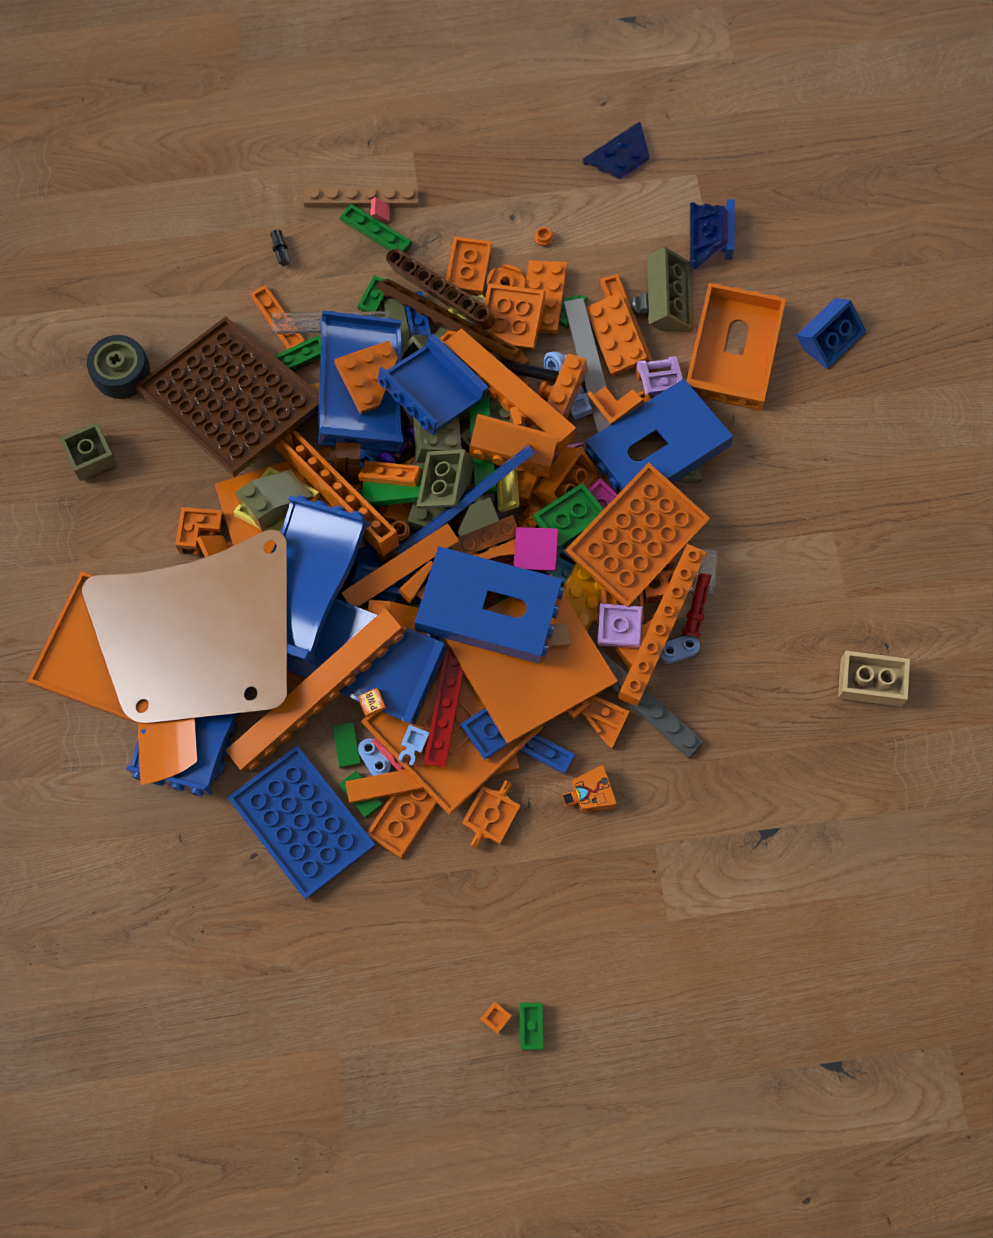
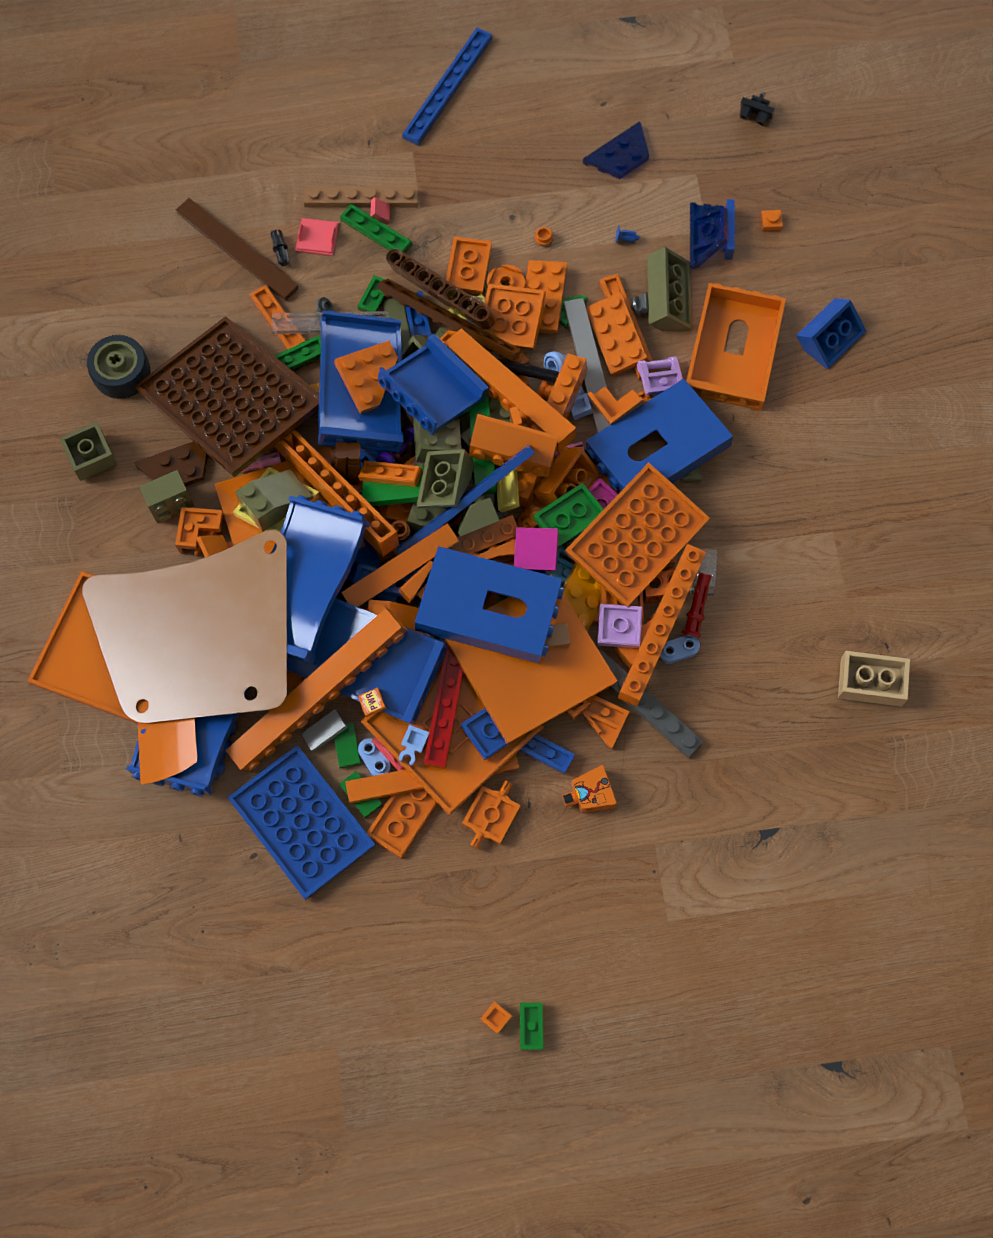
none -> reddish brown wing [134,441,208,486]
none -> olive brick [139,470,194,523]
none -> reddish brown tile [176,198,299,301]
none -> bright pink pin [242,451,281,473]
none -> coral piece [295,218,339,256]
none -> light grey tile [302,709,348,752]
none -> dark grey plate [316,297,333,319]
none -> blue tile [402,27,493,146]
none -> blue piece [615,226,640,243]
none -> black hips [740,92,774,126]
none -> orange plate [761,210,783,231]

